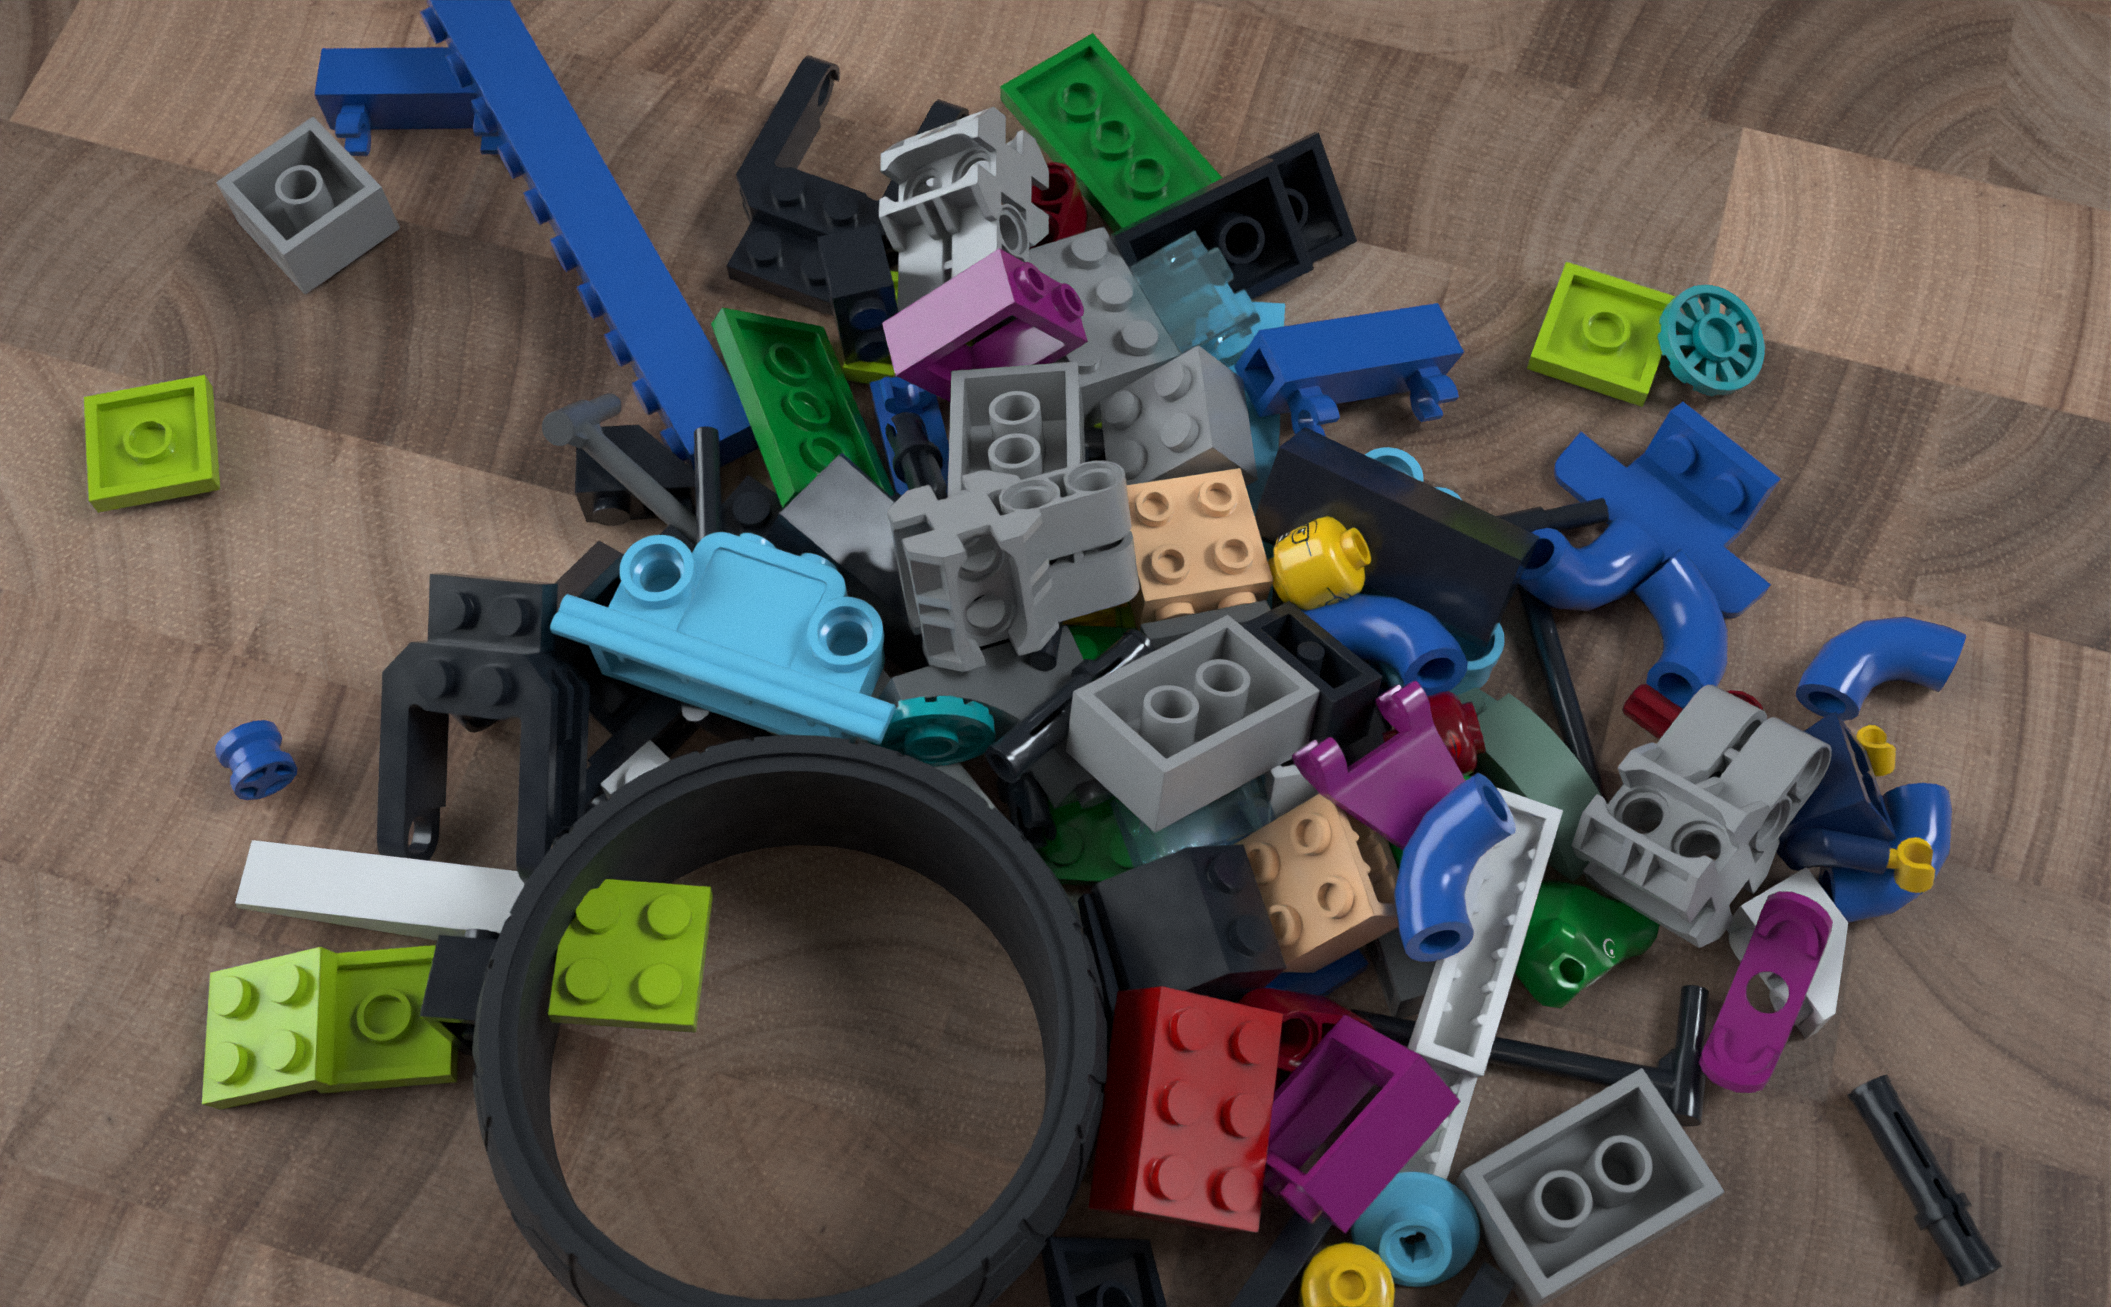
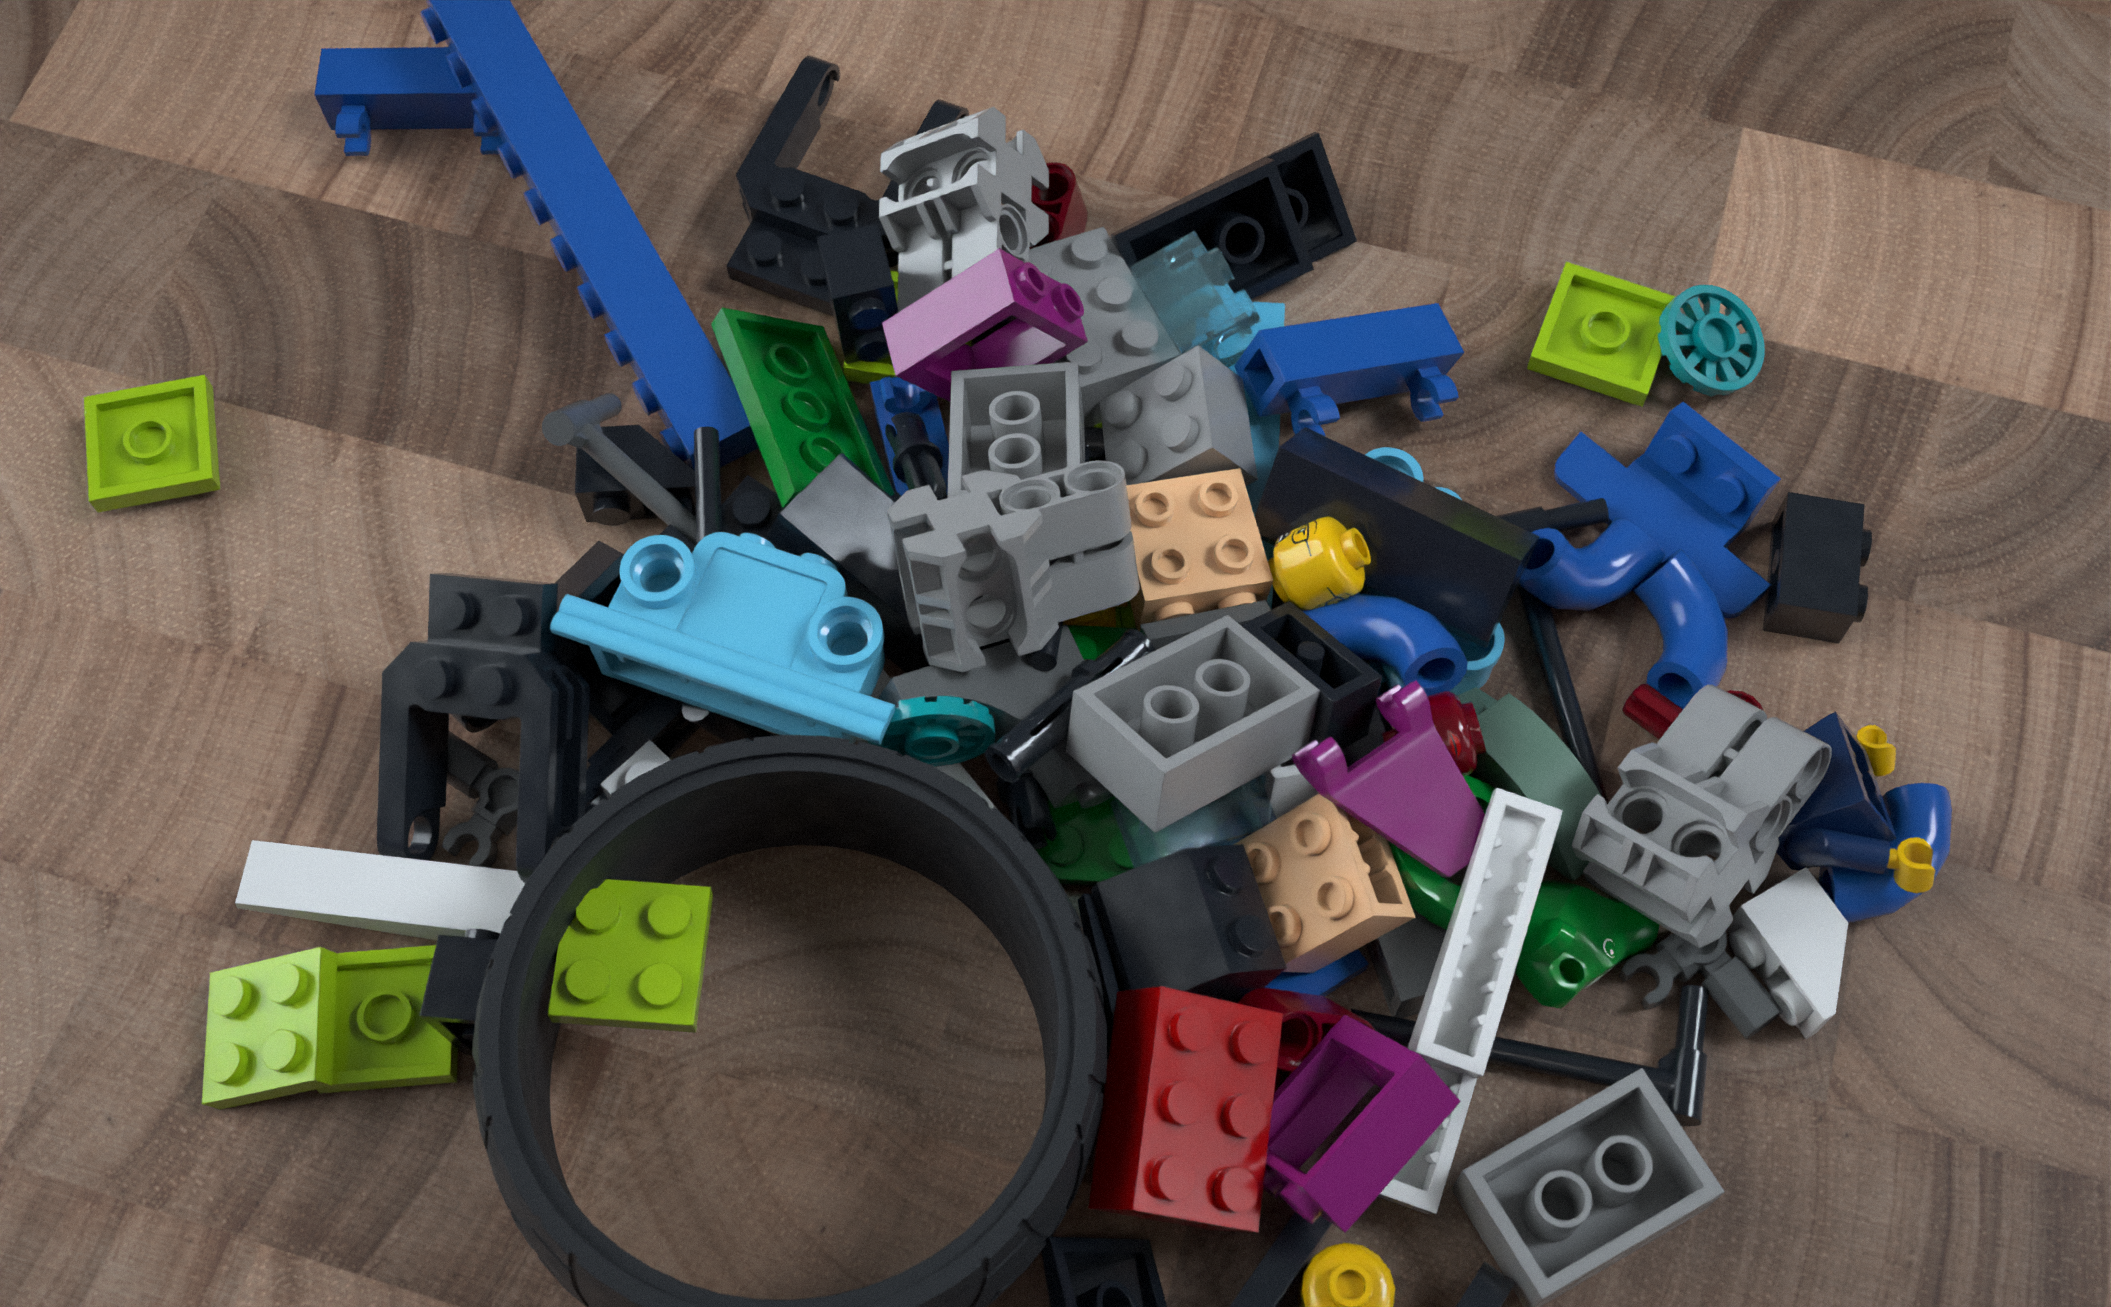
blue wheel [215,720,298,800] -> none
light grey brick [216,116,400,295] -> none
green plate [1000,33,1222,232] -> none
medium azure piece [1351,1172,1480,1287] -> none
blue cylinder [1394,773,1516,962] -> none
magenta piece [1699,891,1833,1093] -> none
blue cylinder [1796,616,1966,721] -> none
black pin [1847,1074,2003,1287] -> none
none -> dark grey bar [442,731,519,868]
none -> dark grey bar [1619,932,1783,1039]
none -> black brick [1763,492,1872,644]

